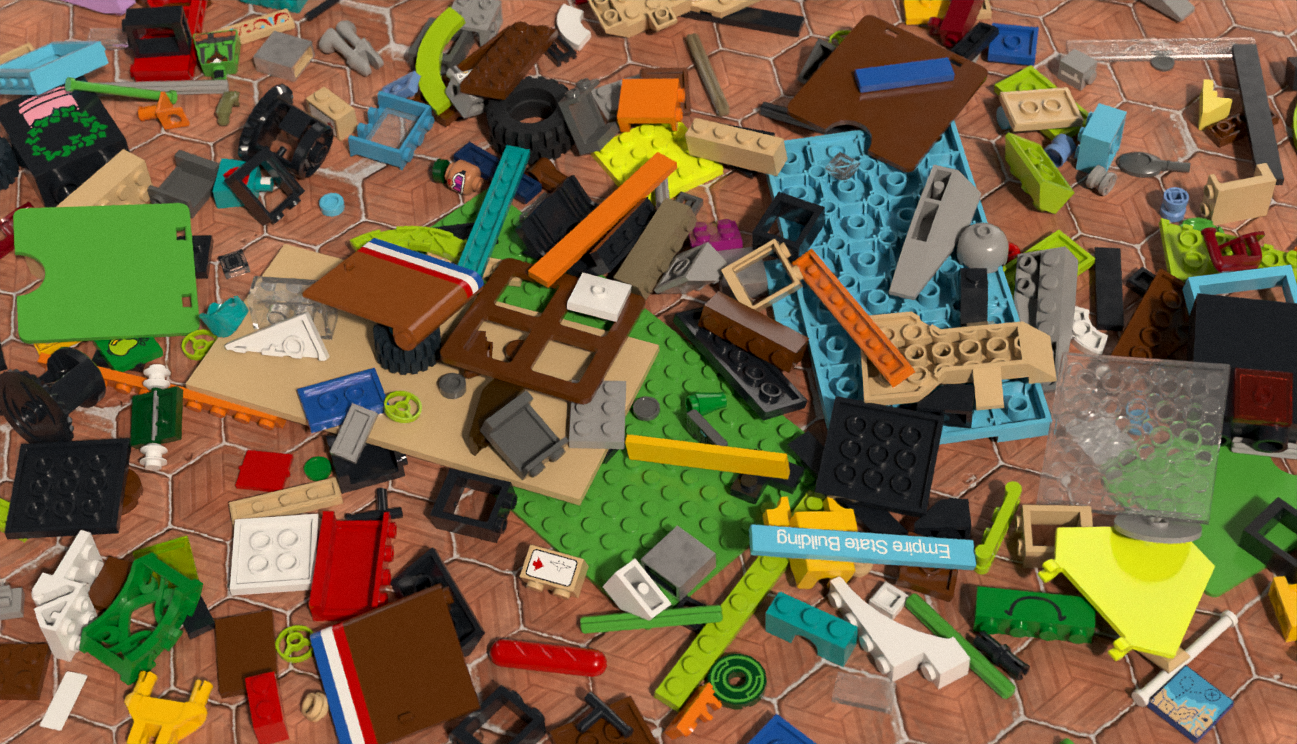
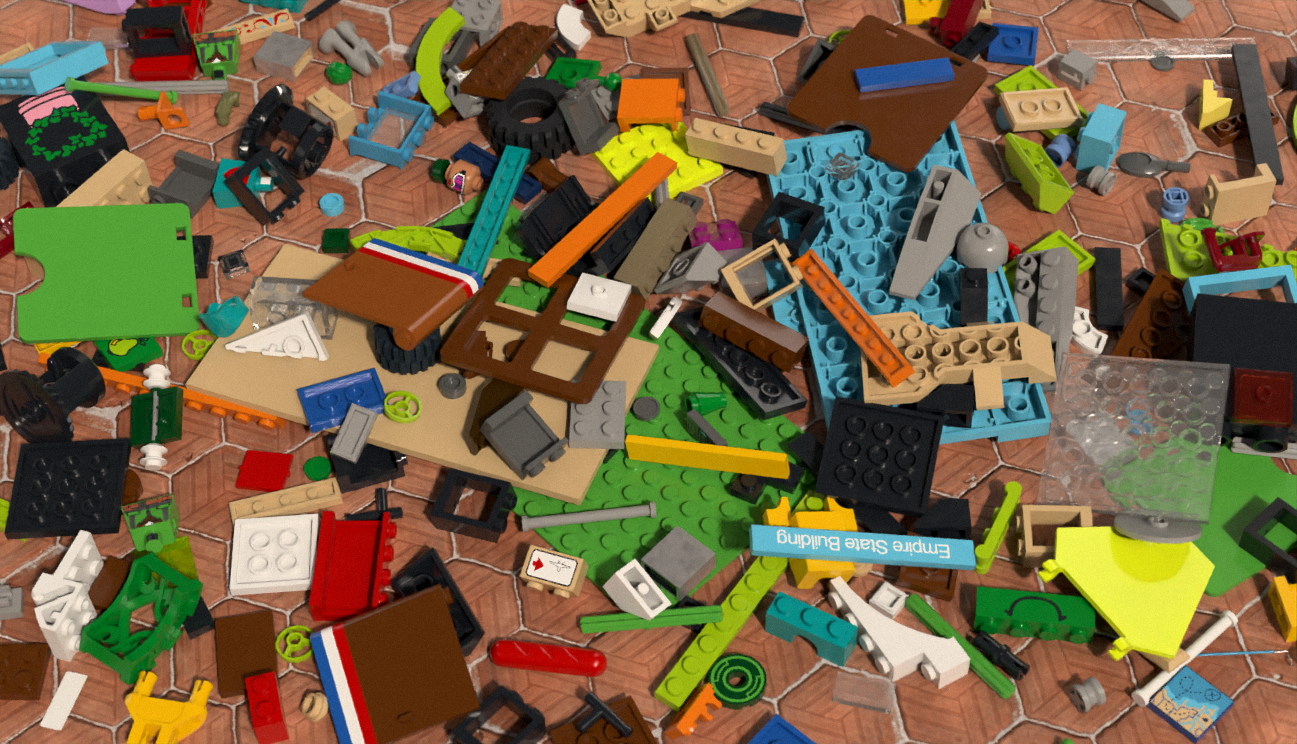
none -> bright green torso [121,494,180,553]
none -> dark green tile [322,228,351,254]
none -> green piece [326,61,353,85]
none -> light grey bar [522,501,657,533]
none -> green plate [546,57,622,92]
none -> white tile [648,296,683,341]
none -> light grey wheel [1069,676,1106,714]
none -> dark azure piece [1197,650,1292,666]

